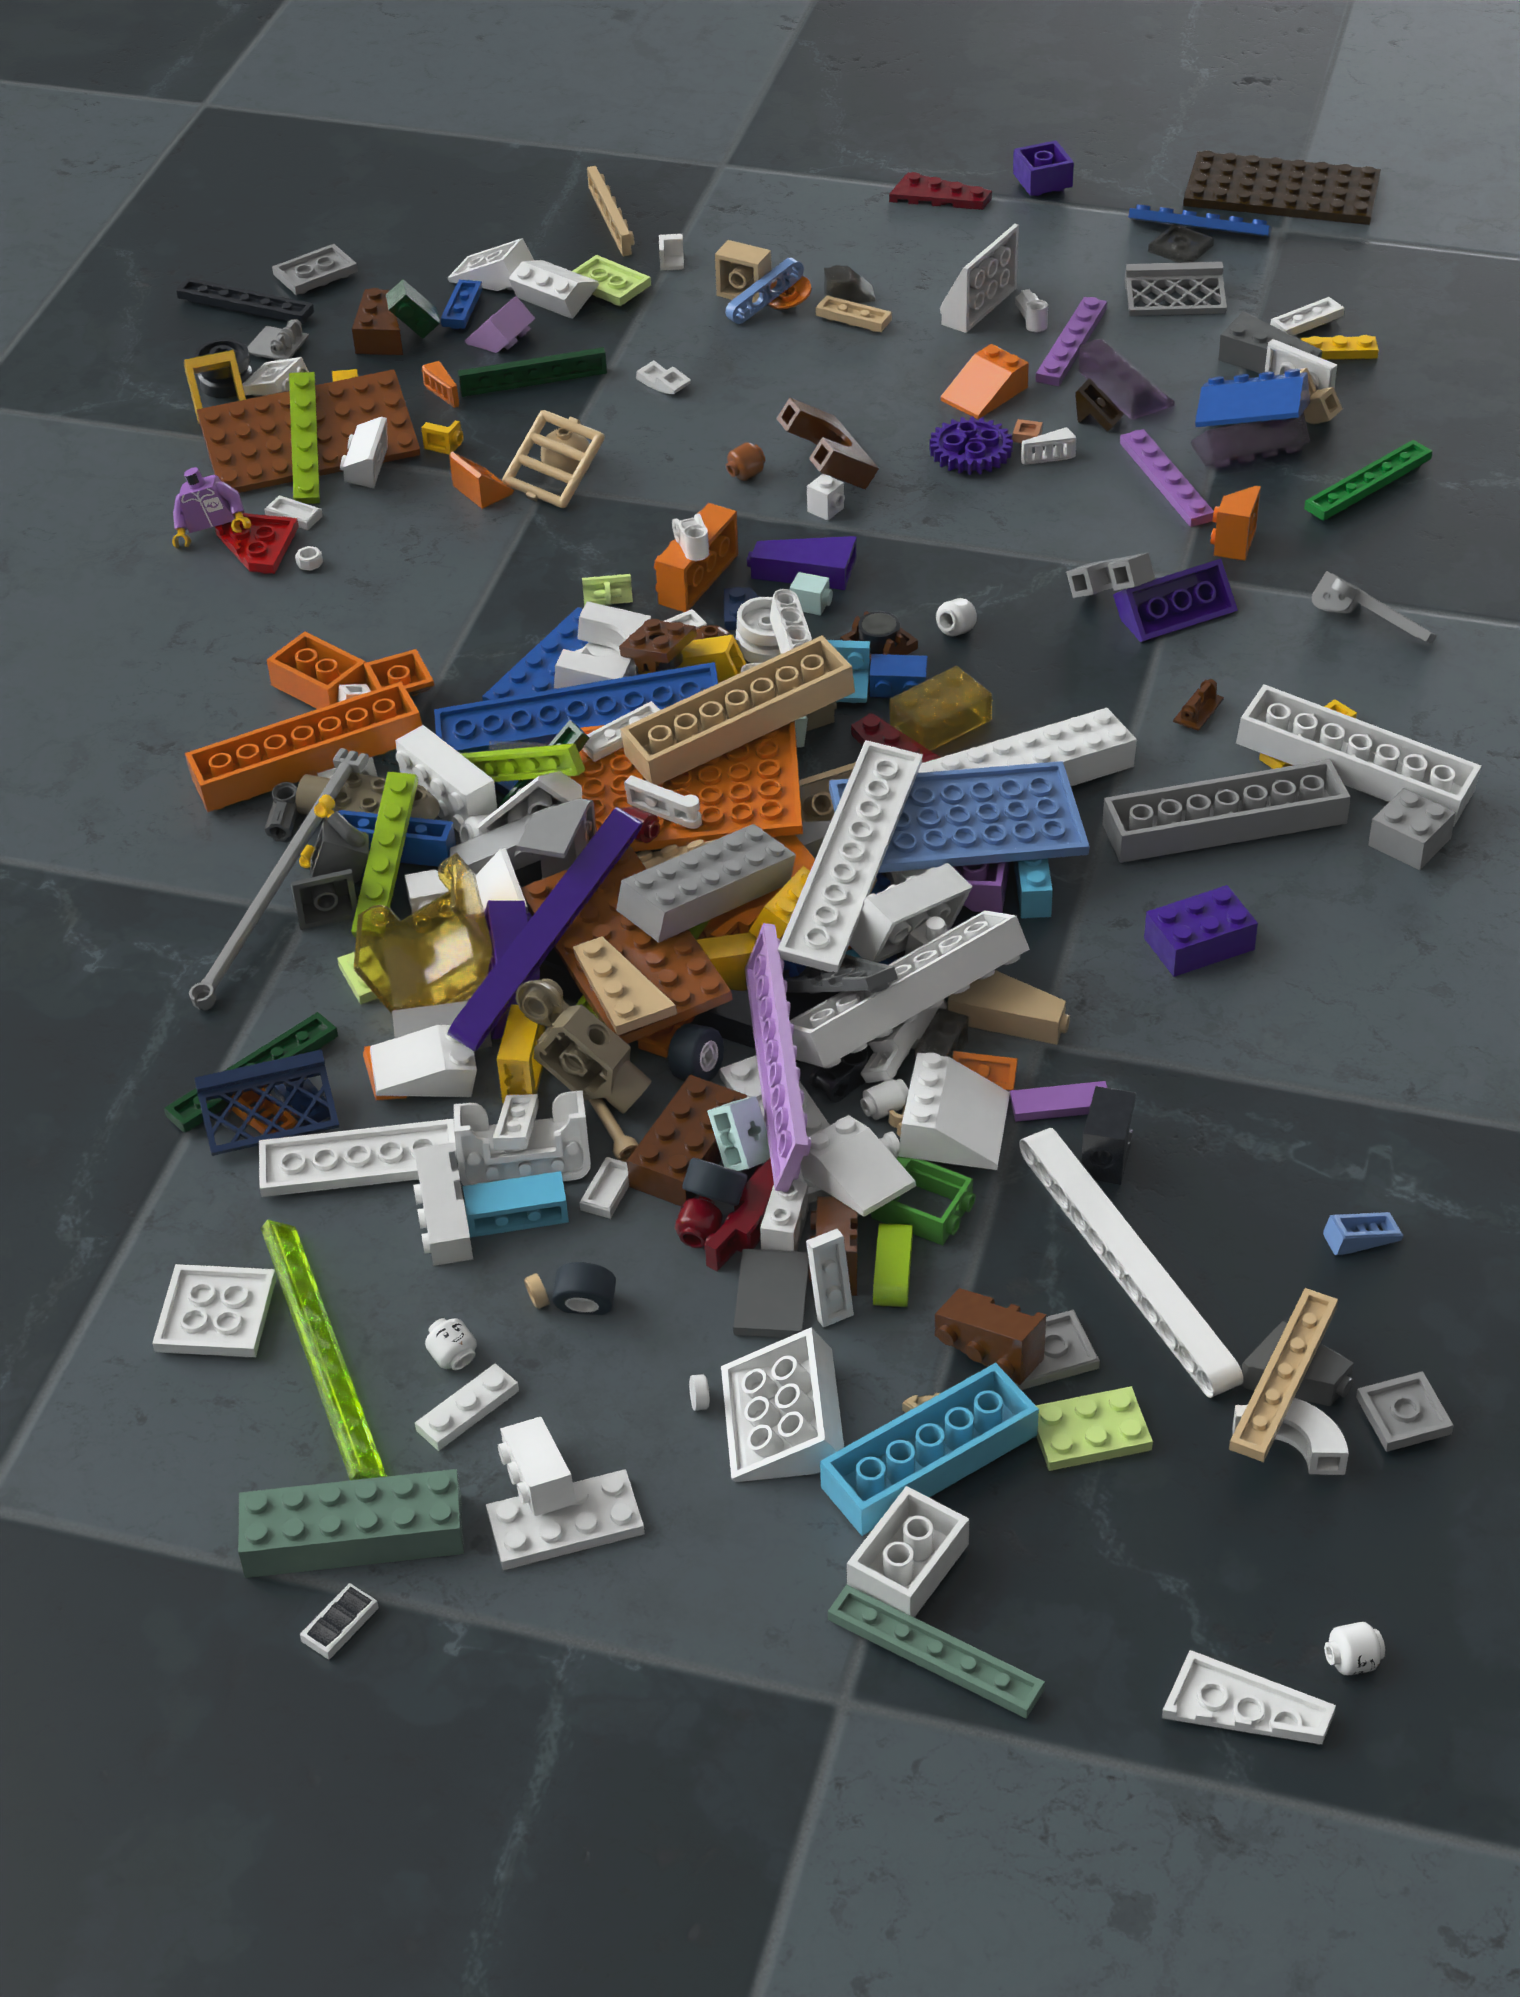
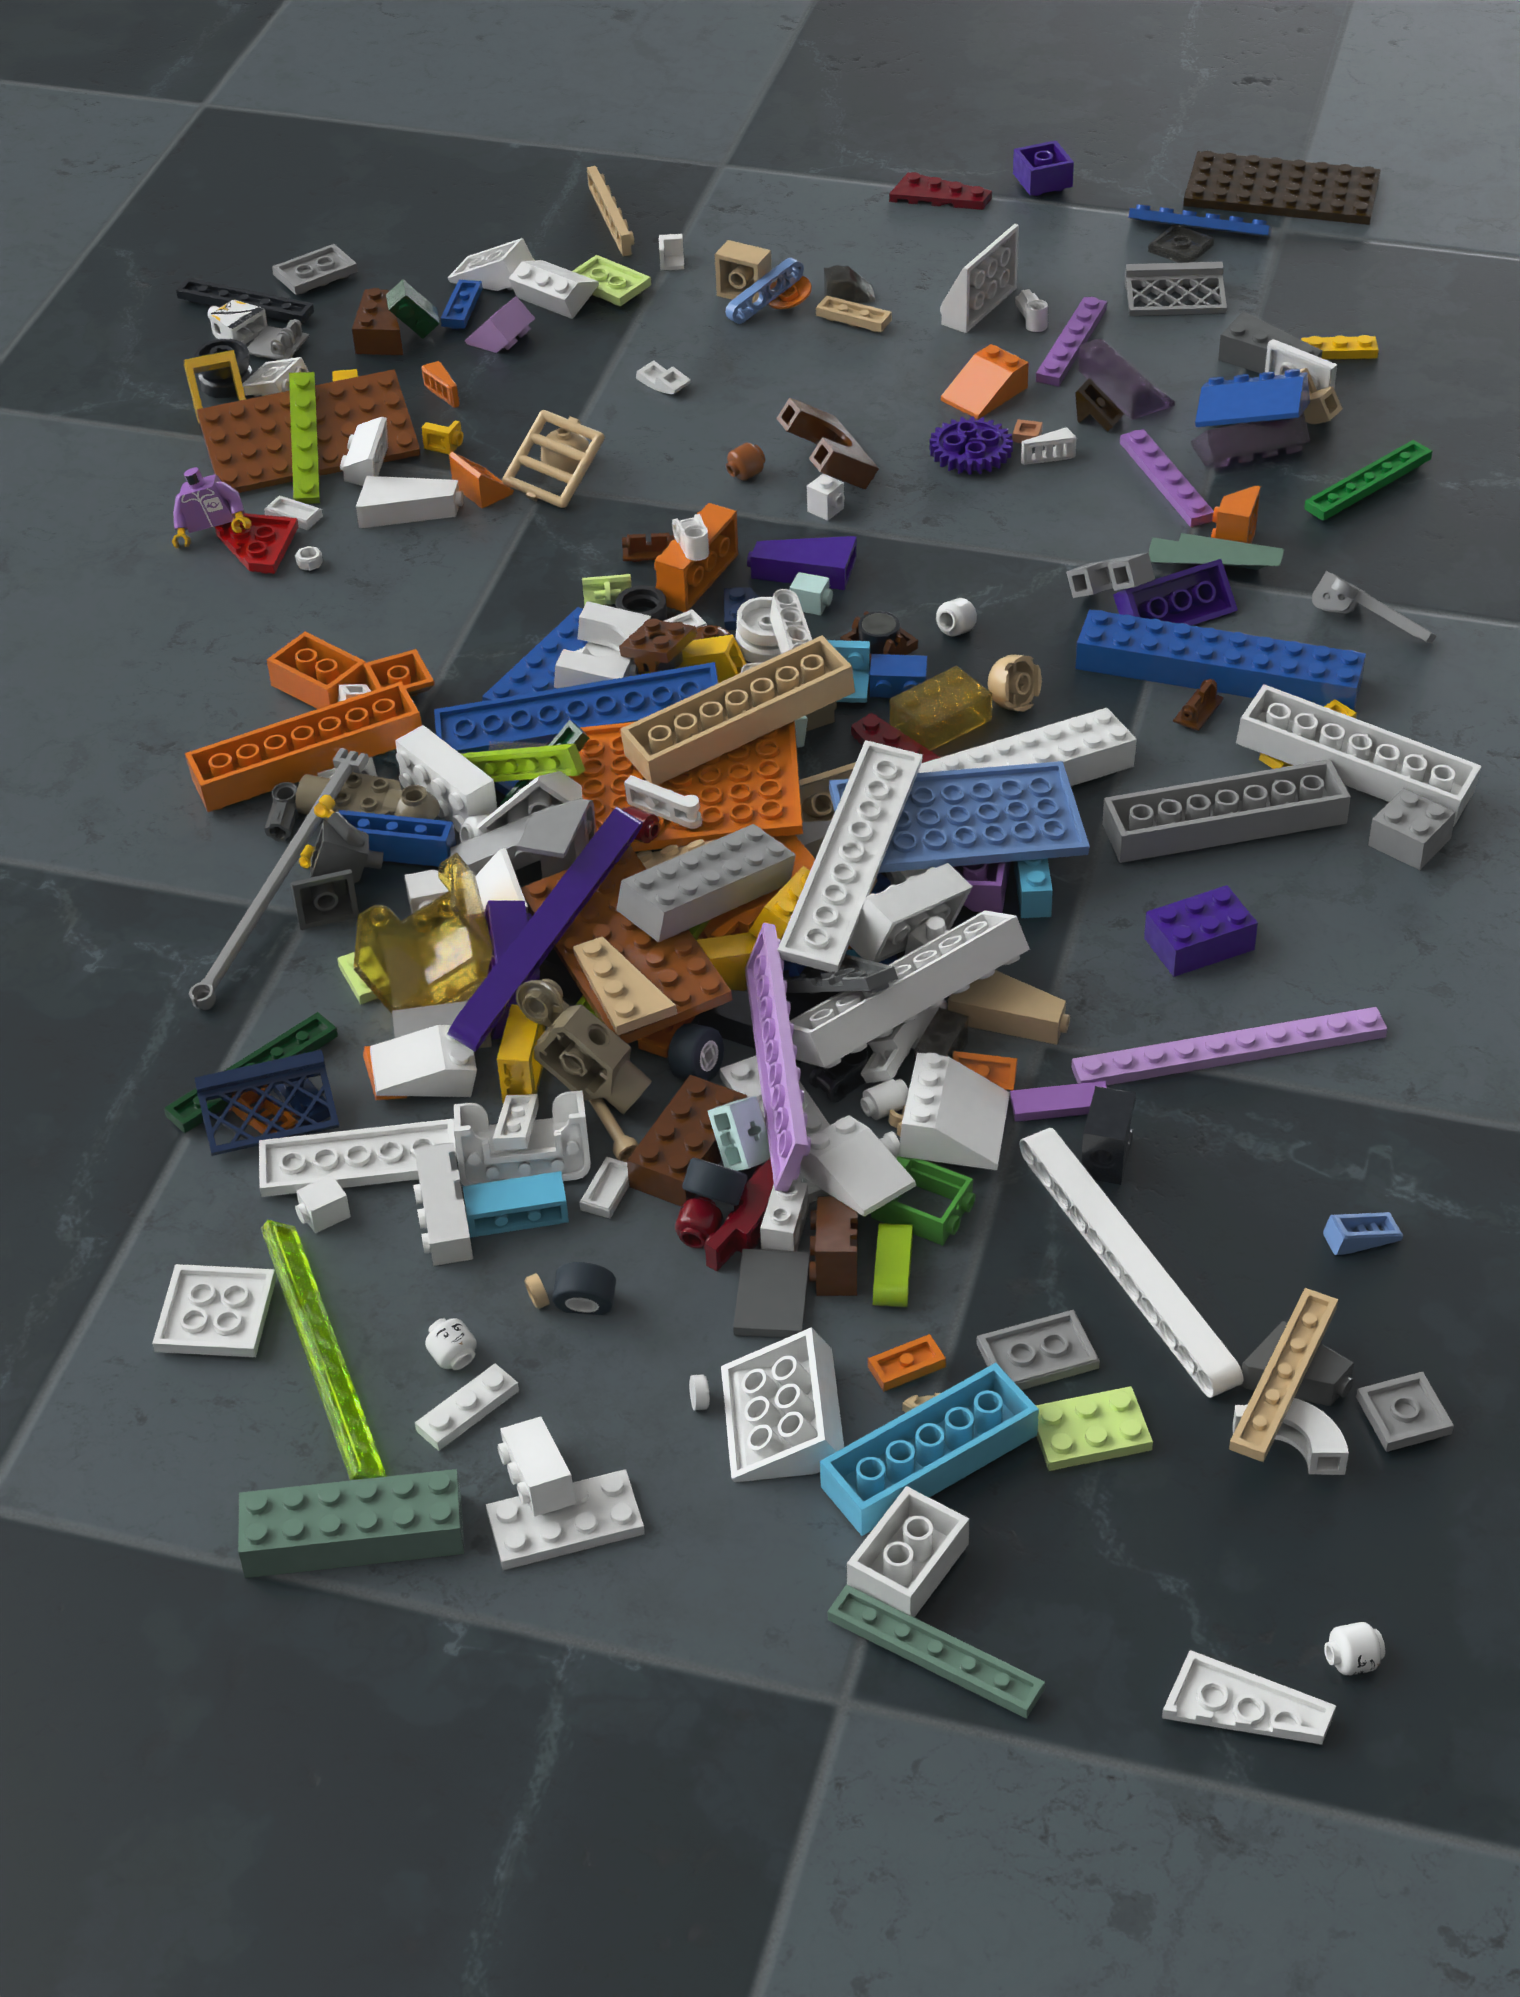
tile [300,1583,379,1660] -> none
lime plate [351,772,418,940] -> none
dark green plate [458,347,607,397] -> none
white tile [582,701,660,762] -> none
white plate [806,1229,854,1328] -> none
reddish brown wedge [935,1288,1047,1385] -> none
white plate [1270,297,1344,336] -> none
none -> white torso [208,300,267,344]
none -> white brick [295,1175,351,1233]
none -> white slope [356,476,464,528]
none -> black tyre [616,585,667,621]
none -> reddish brown hinge [622,532,675,562]
none -> orange plate [868,1334,946,1392]
none -> tan cylinder [988,655,1042,712]
none -> lavender plate [1071,1007,1387,1085]
none -> blue brick [1076,609,1366,710]
none -> sand green wedge [1149,533,1284,570]

